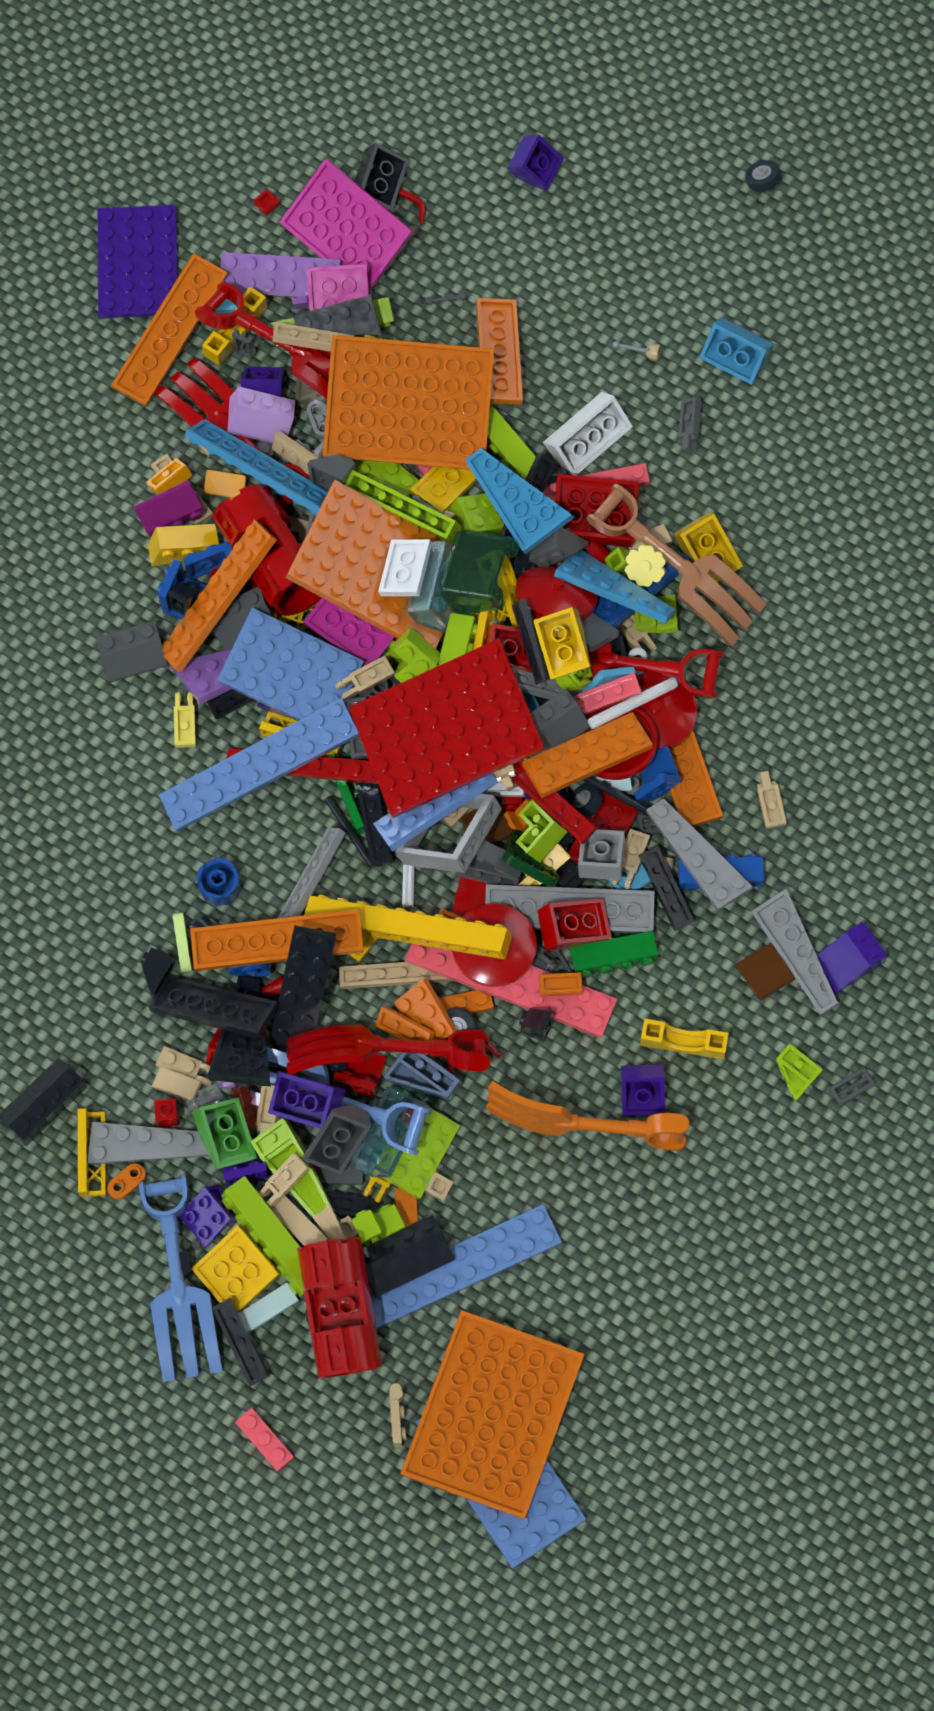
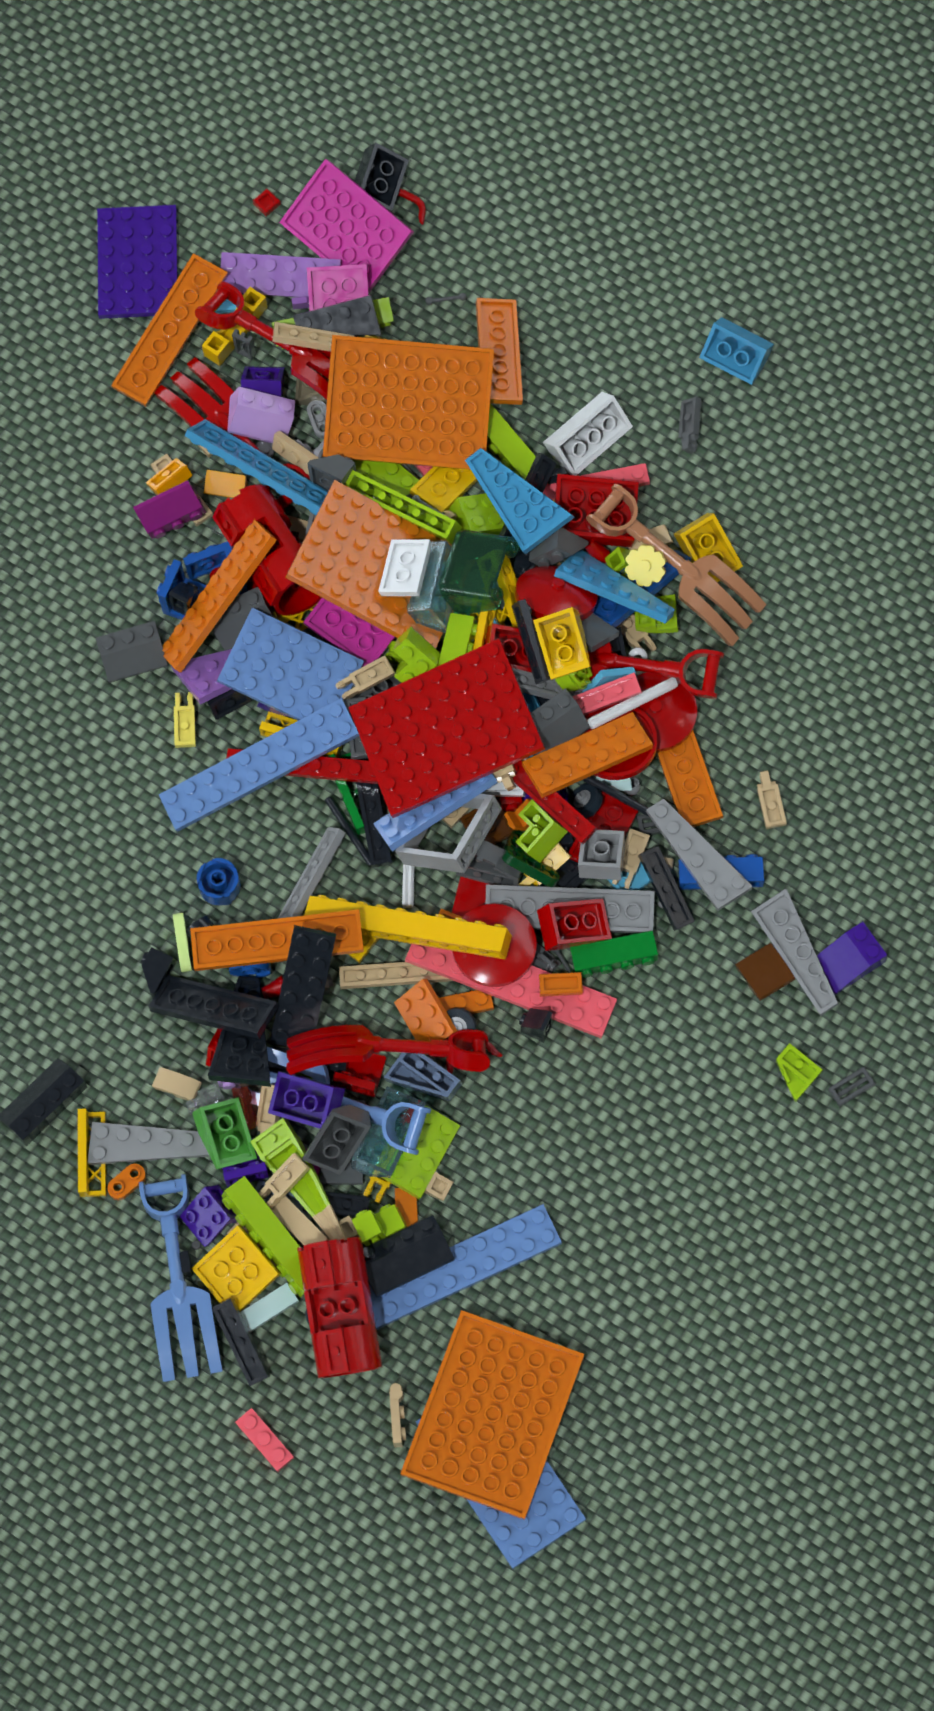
yellow wedge [148,524,219,567] -> none
red brick [154,1099,179,1127] -> none
tan hinge [155,1046,212,1087] -> none
orange plate [375,1006,435,1041] -> none
orange piece [486,1081,690,1151] -> none
dark purple slope [507,134,564,190] -> none
hinge [612,341,661,361] -> none
dark purple slope [621,1064,665,1116] -> none
blue bracket [634,746,681,801] -> none
yellow arch [640,1019,729,1060] -> none
black wheel [745,160,781,192] -> none

